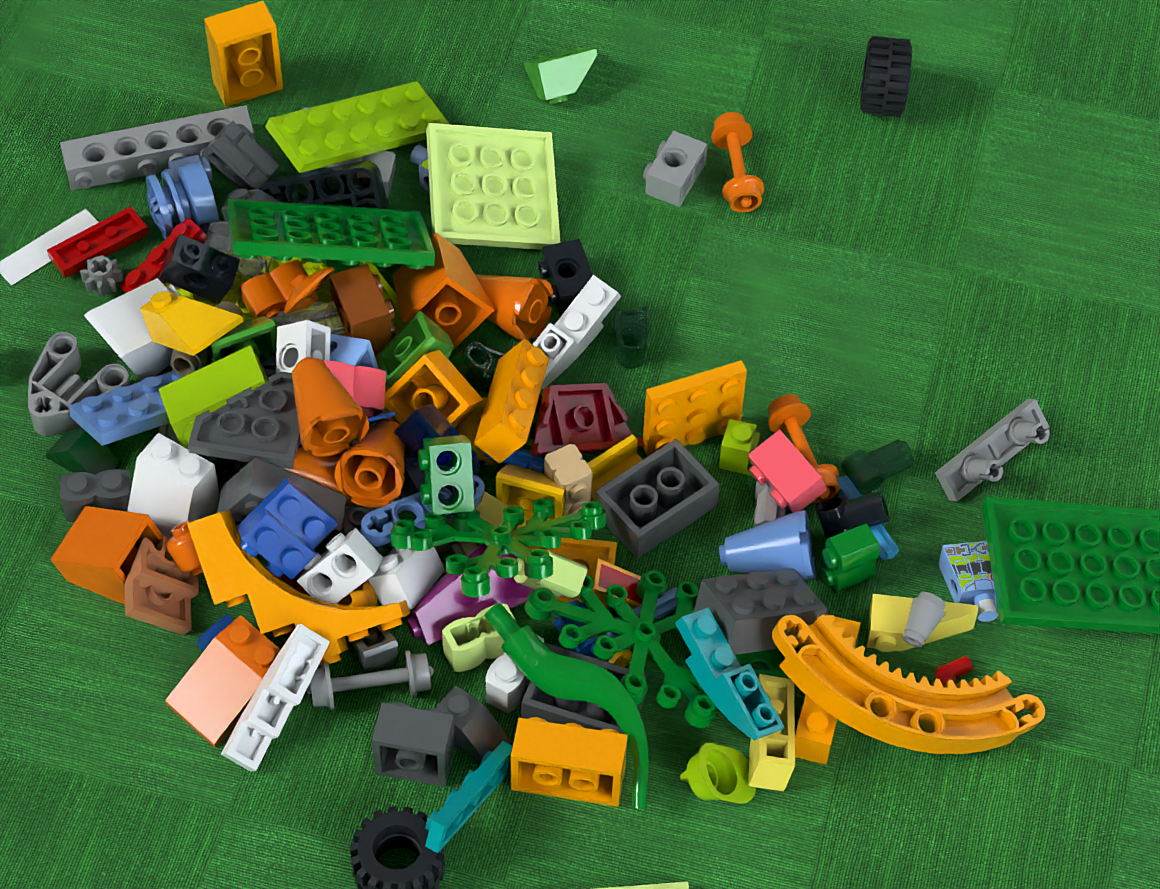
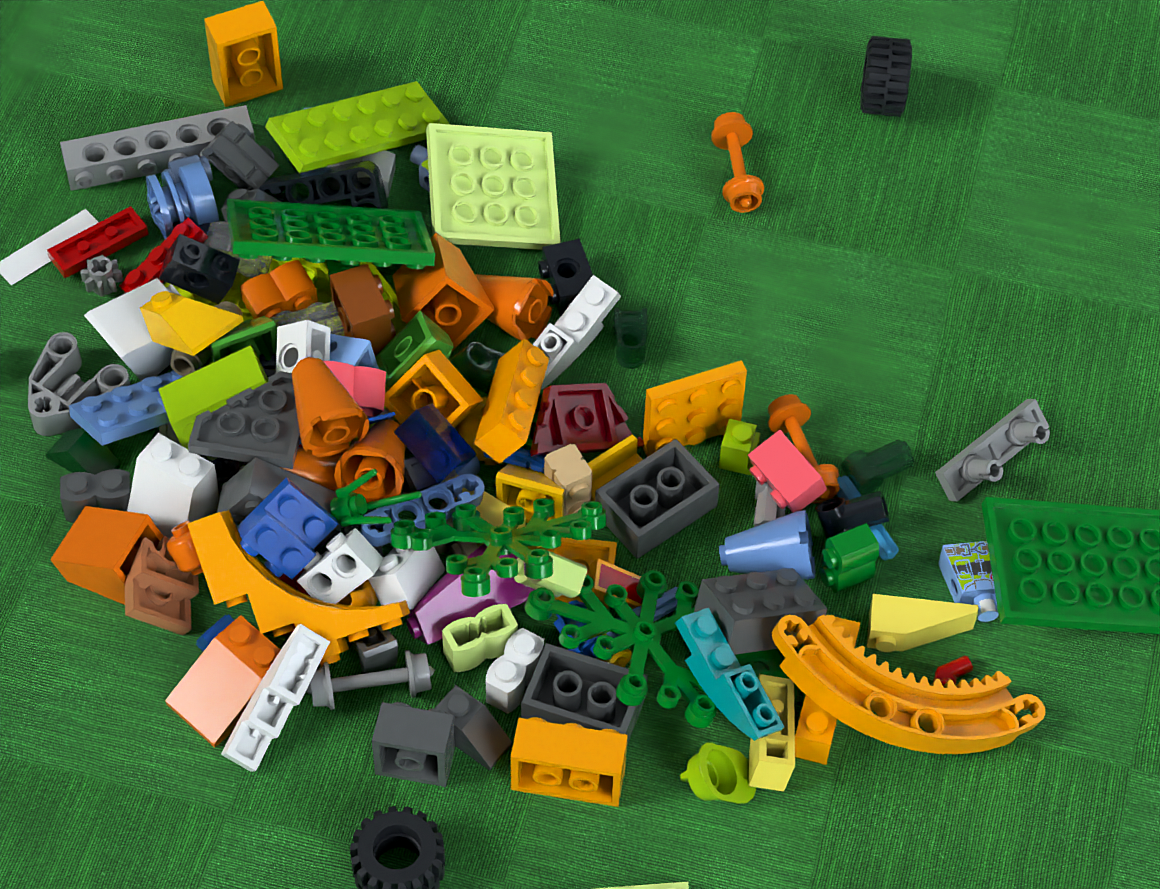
orange dish [284,267,335,315] -> none
brick [418,435,475,515] -> none
teal plate [425,741,513,853] -> none
green animal [484,603,649,809] -> none
slope [523,47,597,104] -> none
light grey brick [643,130,708,207] -> none
light grey cone [902,592,946,647] -> none
none -> green plant [330,469,422,527]

